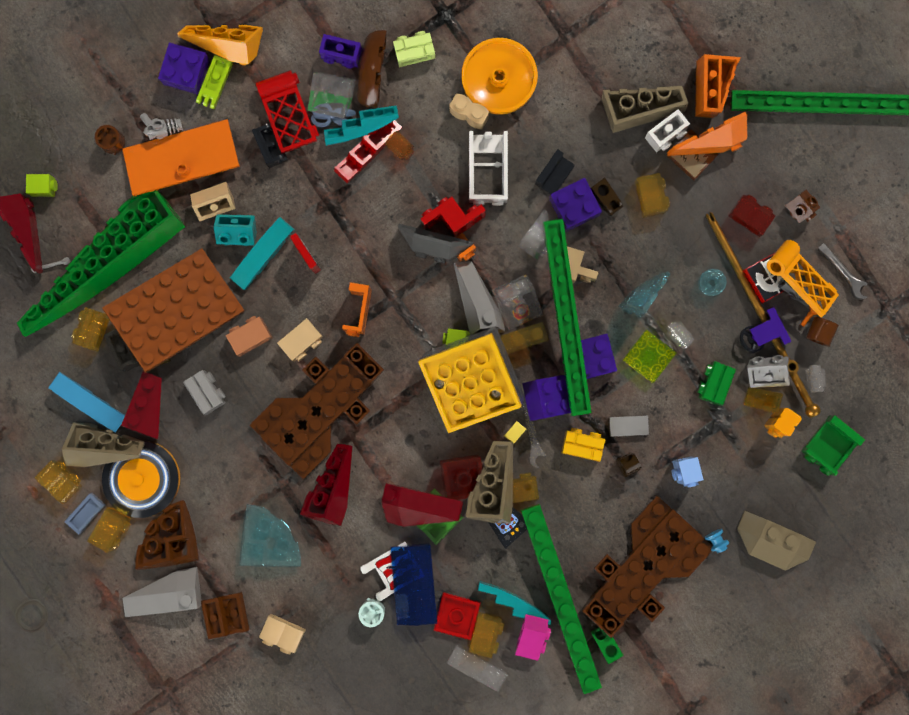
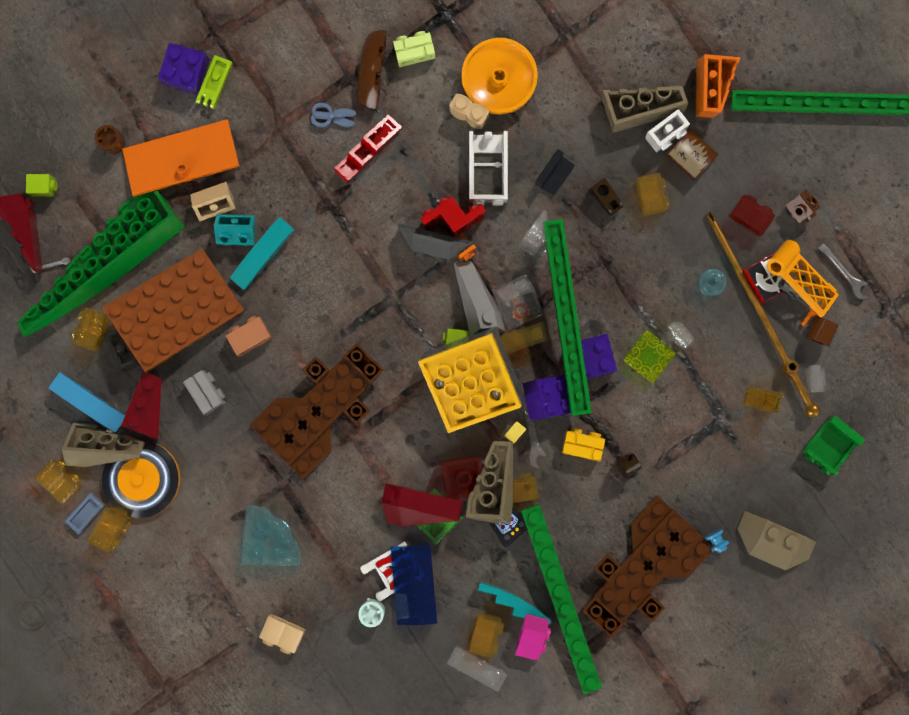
light grey wedge [123,567,202,617] -> none
reddish brown brick [135,500,199,570] -> none
light grey piece [140,113,183,140] -> none
light orange wedge [177,25,263,65] -> none
reddish brown slope [201,592,250,639] -> none
black hinge [252,124,288,168] -> none
red piece [256,70,319,154] -> none
tan brick [277,318,323,362] -> none
red tile [290,233,321,274] -> none
dark red wedge [300,444,353,526] -> none
clear slope [307,72,356,119] -> none
dark purple brick [319,34,362,69] -> none
teal slope [324,105,399,146] -> none
orange panel [342,283,372,337] -> none
clear orange brick [385,131,414,160] -> none
red tile [434,592,481,640] -> none
dark purple brick [549,178,602,232] -> none
tan brick [567,246,598,283] -> none
green leg [591,627,624,664] -> none
light grey tile [609,416,649,437] -> none
clear light blue brick [619,271,671,318] -> none
orange wedge [667,112,747,156] -> none
light blue brick [671,456,703,487] -> none
green brick [697,361,736,406] -> none
dark purple piece [740,307,792,353] -> none
light grey bracket [747,355,790,388] -> none
light orange brick [764,408,802,438] -> none

